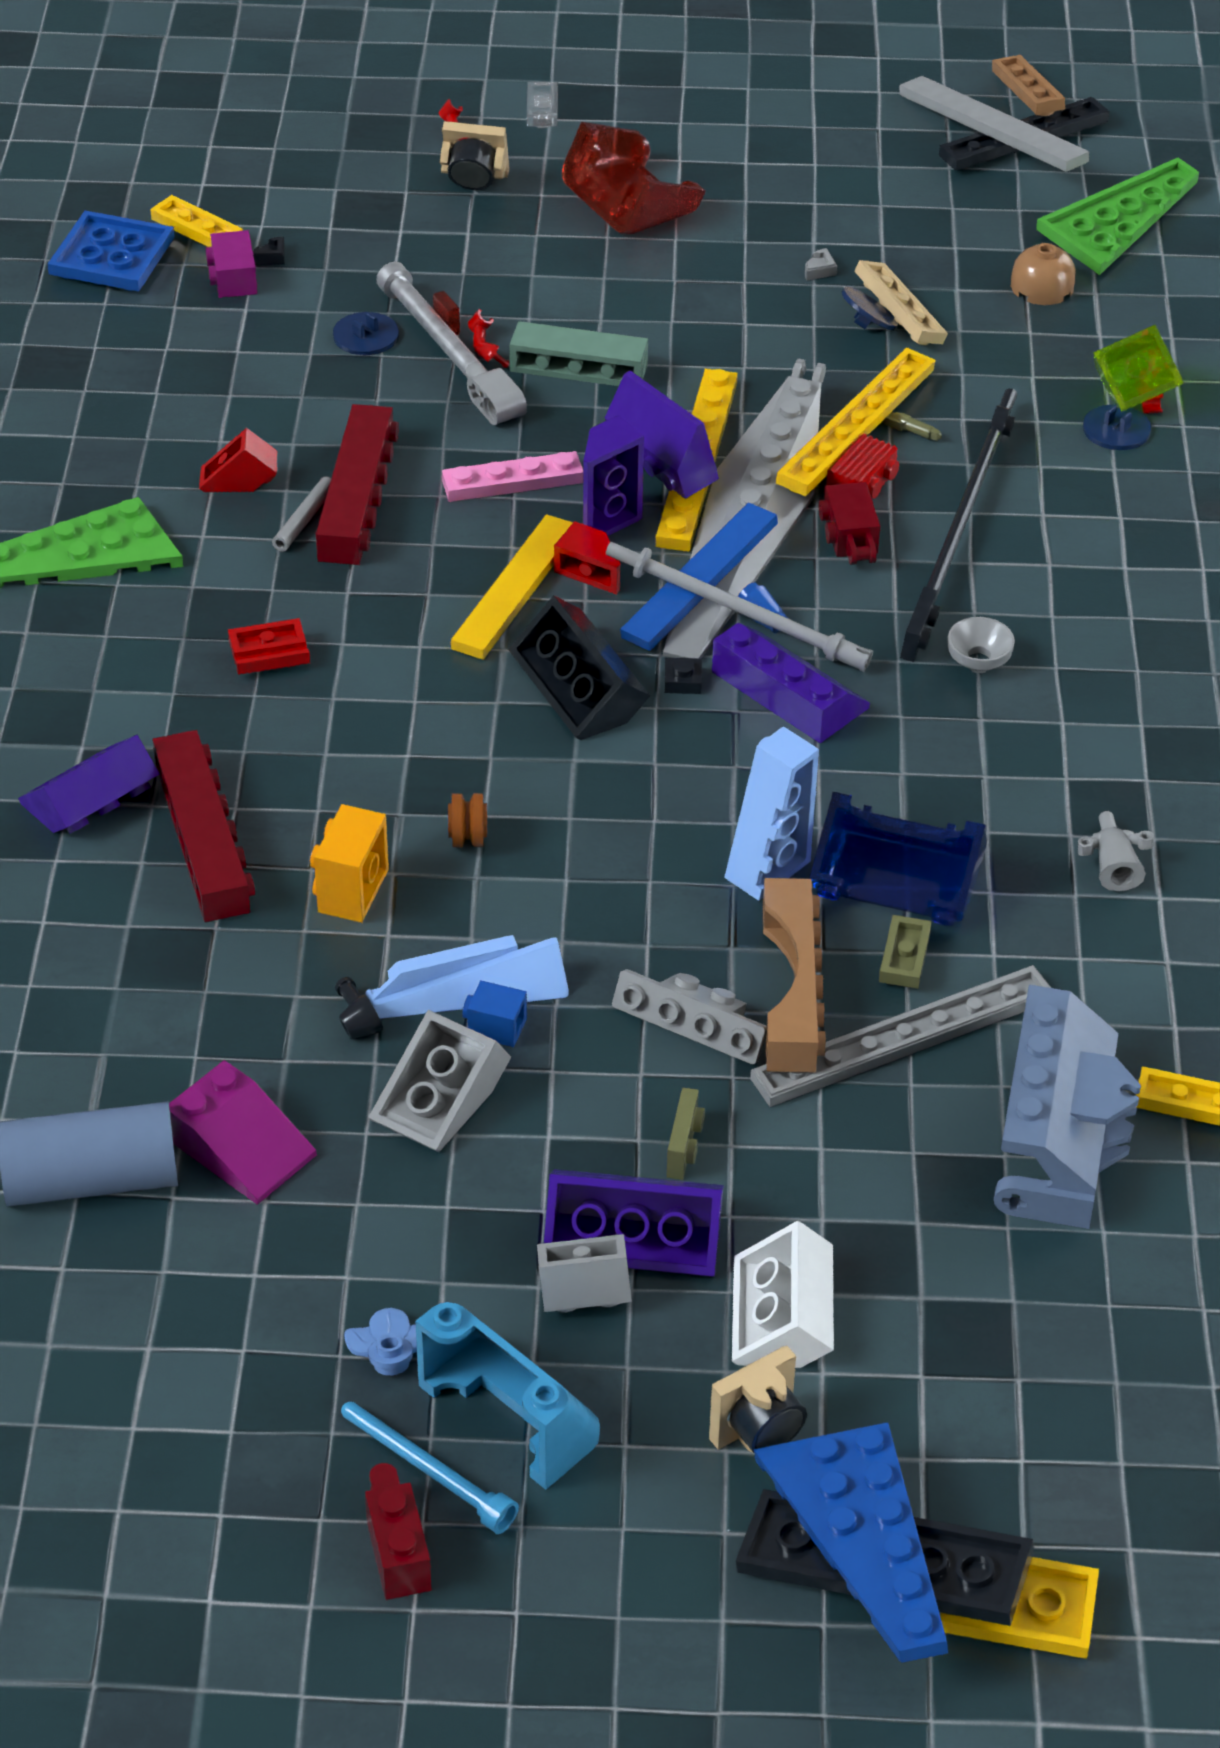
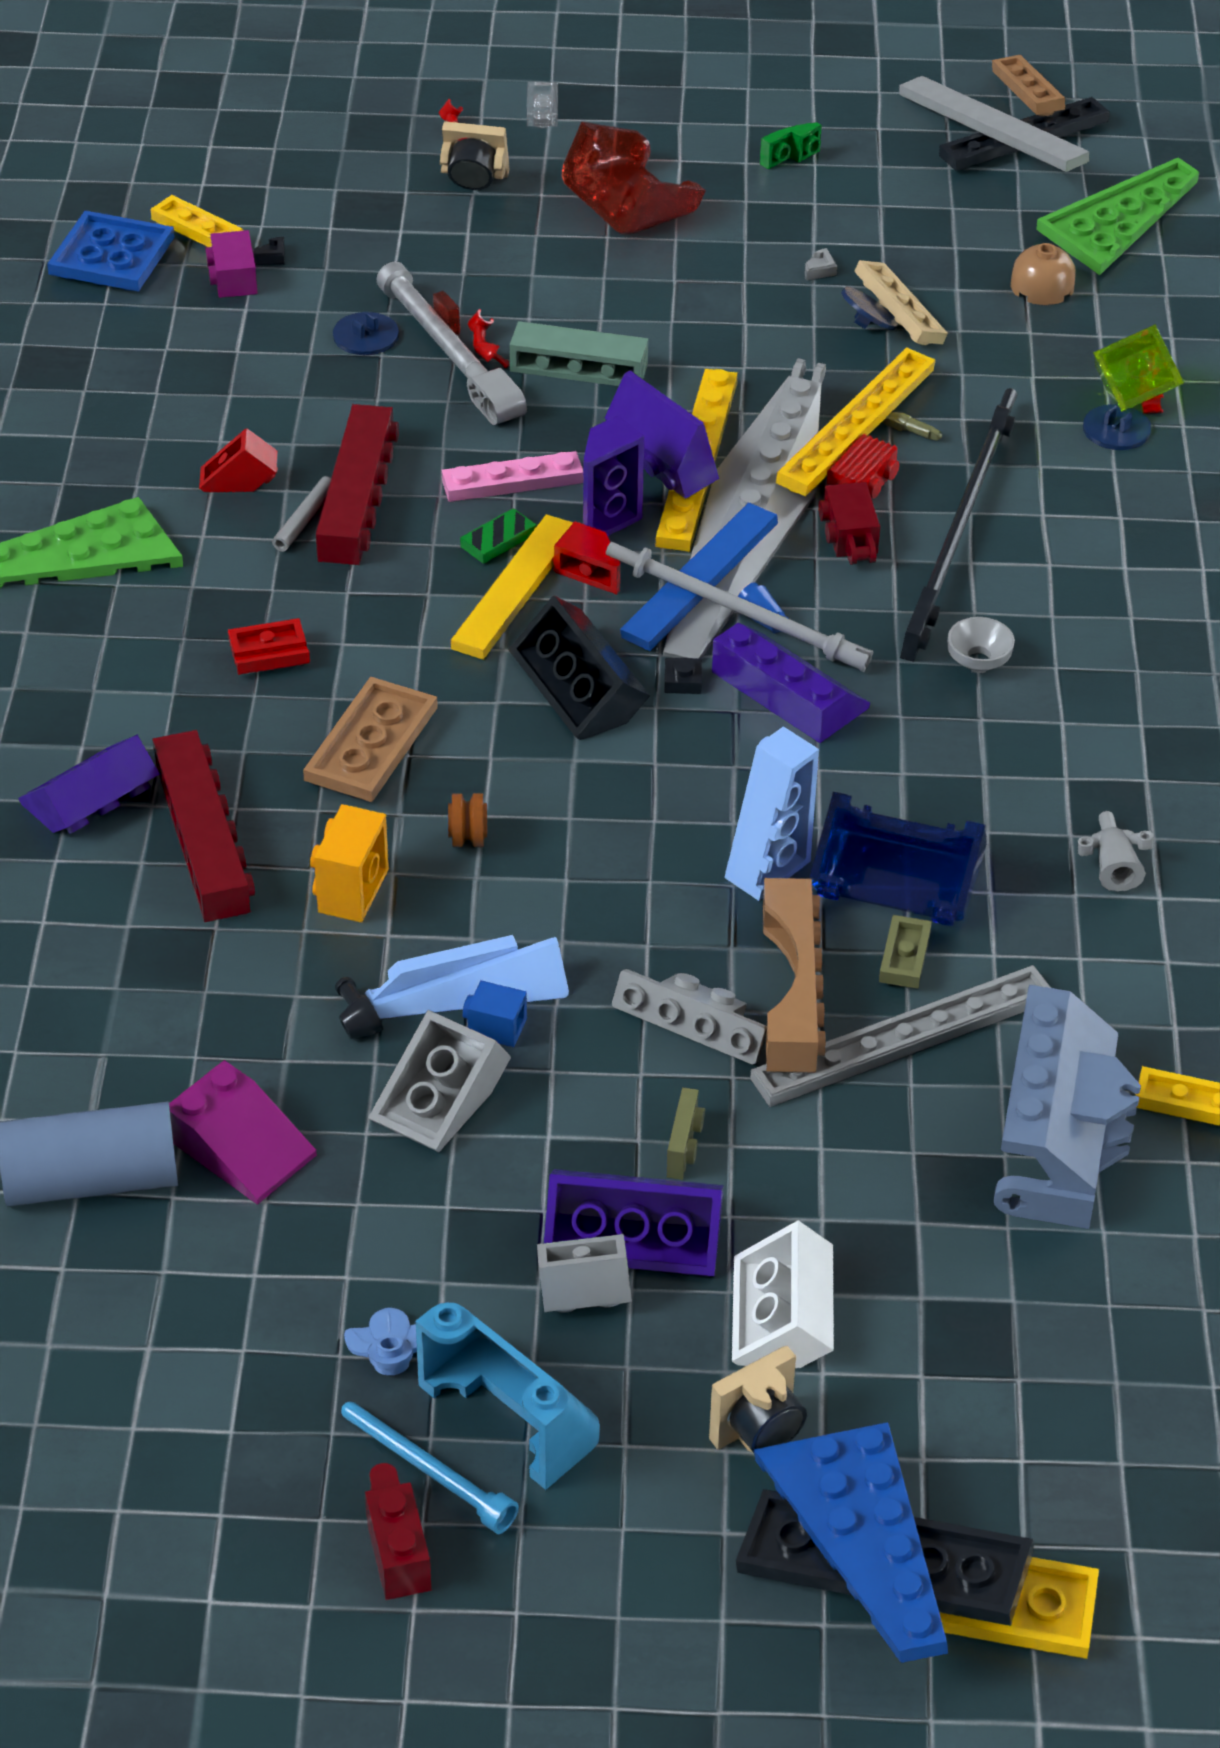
none -> medium nougat plate [303,676,438,802]
none -> green tile [460,508,537,564]
none -> green slope [760,122,822,170]

